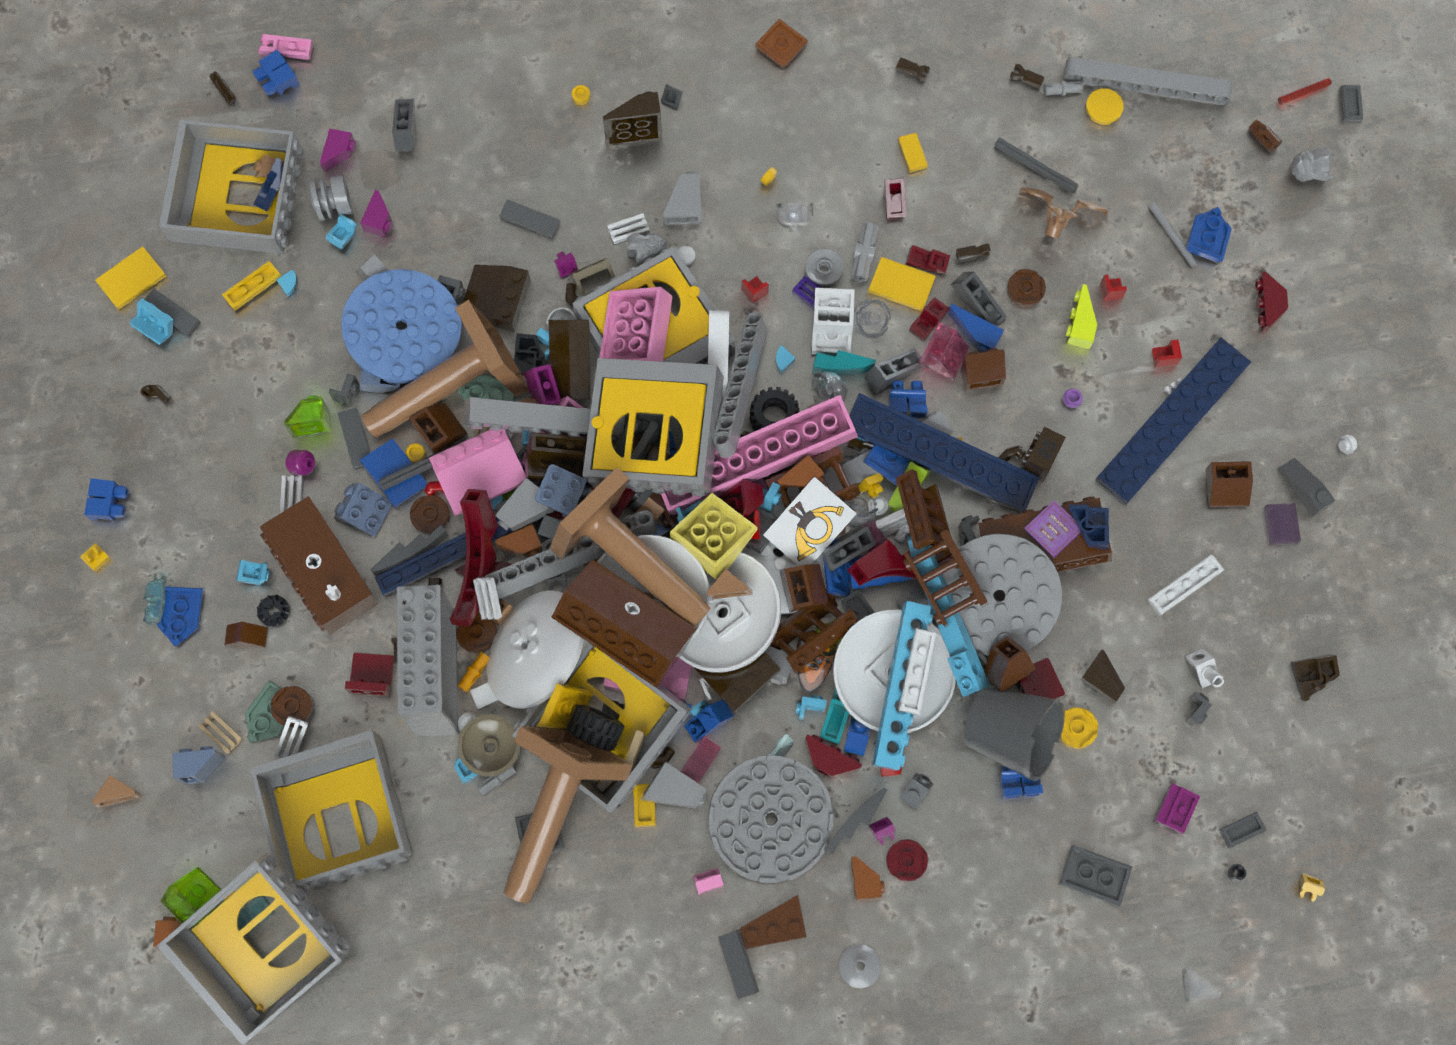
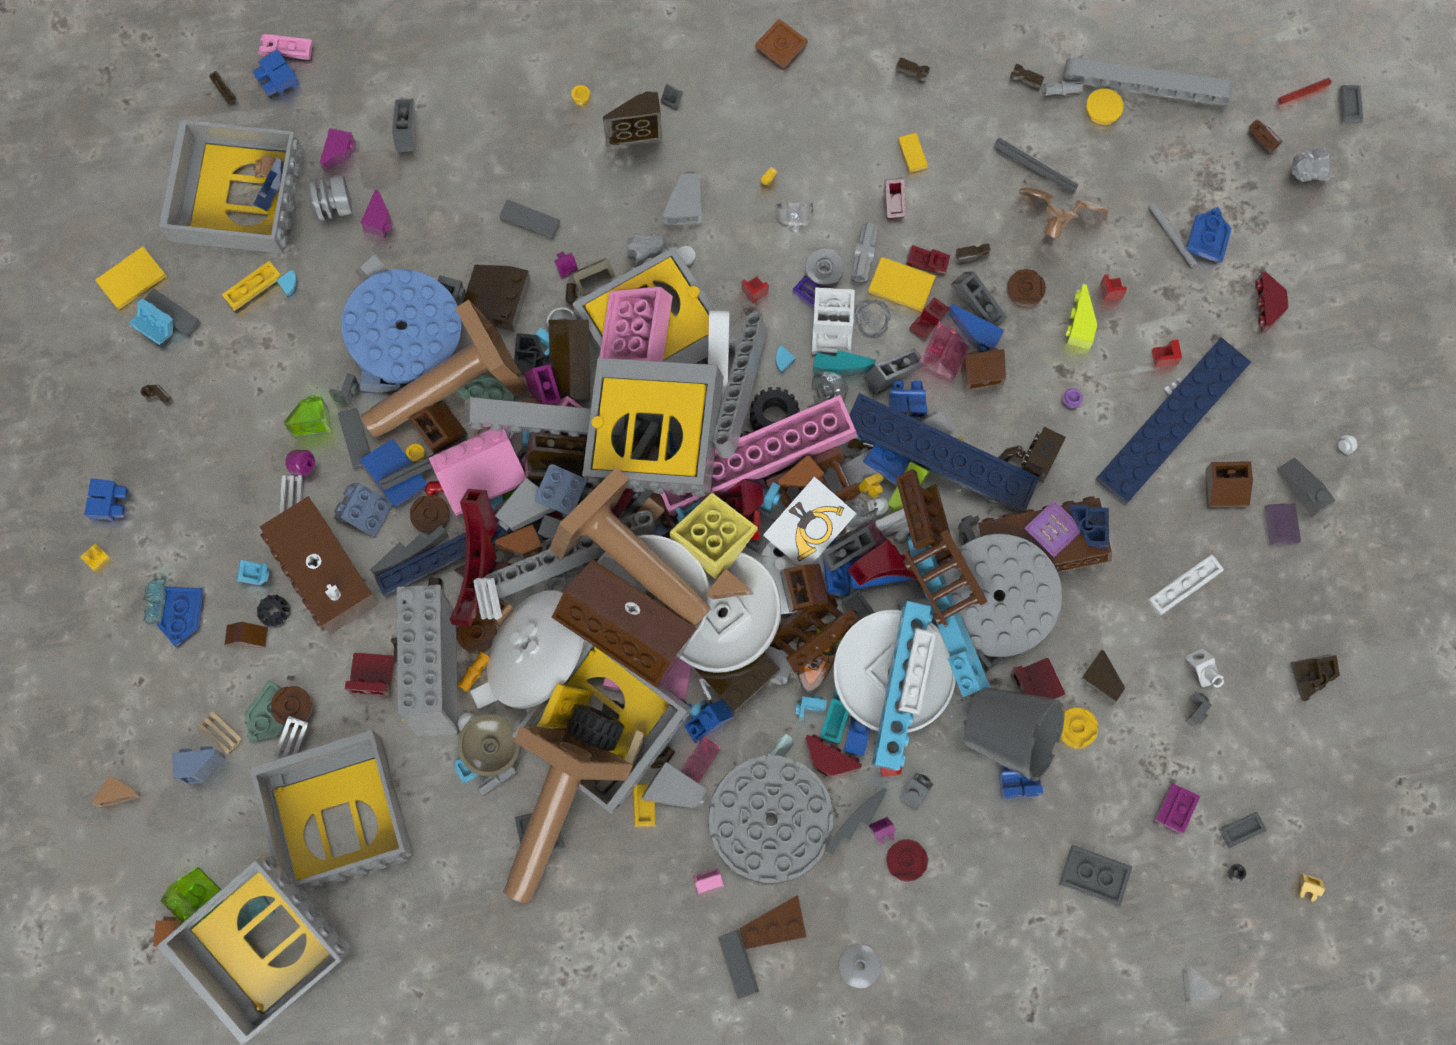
medium azure bracket [326,214,357,250] -> none
white tile [607,213,650,244] -> none
dark orange slope [851,856,885,901] -> none
reddish brown slope [984,636,1036,692] -> none

